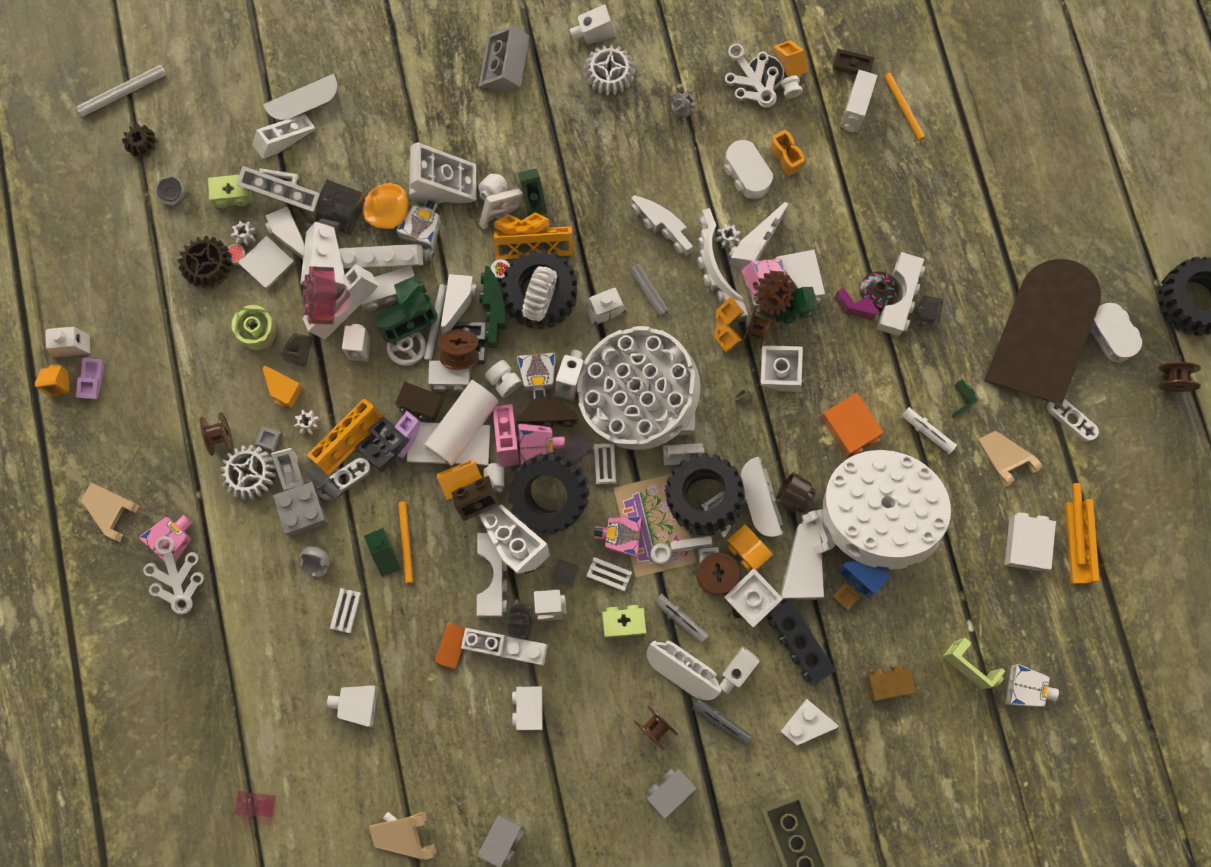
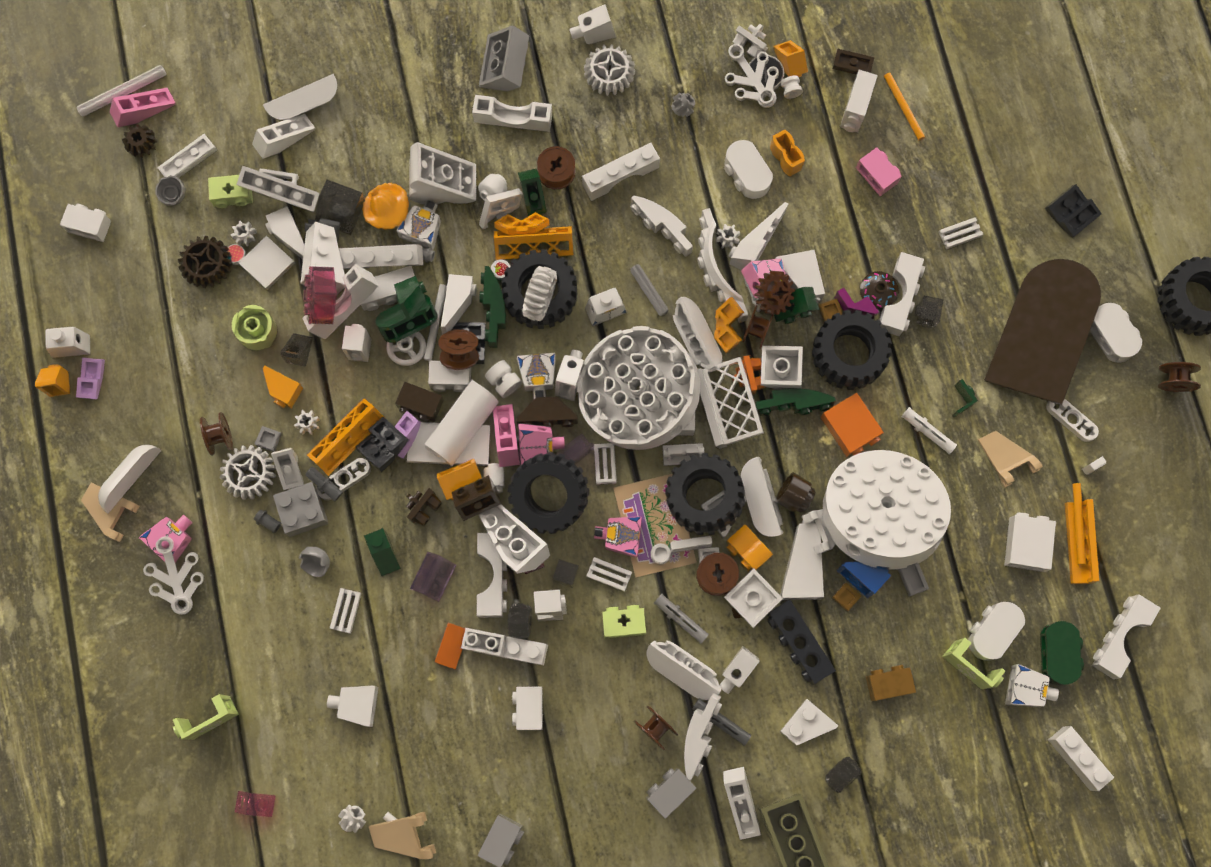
light orange bar [398,502,413,583] -> none
none -> white brick [60,204,111,242]
none -> white brick [98,445,161,514]
none -> bright pink slope [110,88,175,127]
none -> white tile [157,134,217,178]
none -> yellowish green panel [173,694,239,740]
none -> dark grey pin [254,510,282,533]
none -> white gear [338,805,366,833]
none -> dark brown hips [406,488,442,526]
none -> panel [410,552,456,602]
none -> white arch [472,95,552,132]
none -> reddish brown piece [537,146,576,190]
none -> white arch [582,143,660,201]
none -> white brick [673,297,722,369]
none -> white slope [684,693,722,781]
none -> white fence [698,357,764,449]
none -> white slope [723,767,761,840]
none -> orange hips [732,355,766,395]
none -> white hips [733,24,768,58]
none -> dark green slope [755,388,836,416]
none -> black tyre [812,310,892,390]
none -> pearl gold tile [818,299,843,322]
none -> clear smoke gear [825,757,861,793]
none -> bright pink brick [856,147,902,196]
none -> light grey tile [898,563,929,597]
none -> white tile [939,217,983,249]
none -> white brick [968,602,1025,661]
none -> dark green brick [1040,621,1084,685]
none -> black slope [1045,184,1102,237]
none -> white brick [1048,726,1114,791]
none -> white tile [1082,456,1106,475]
none -> white arch [1092,594,1161,679]

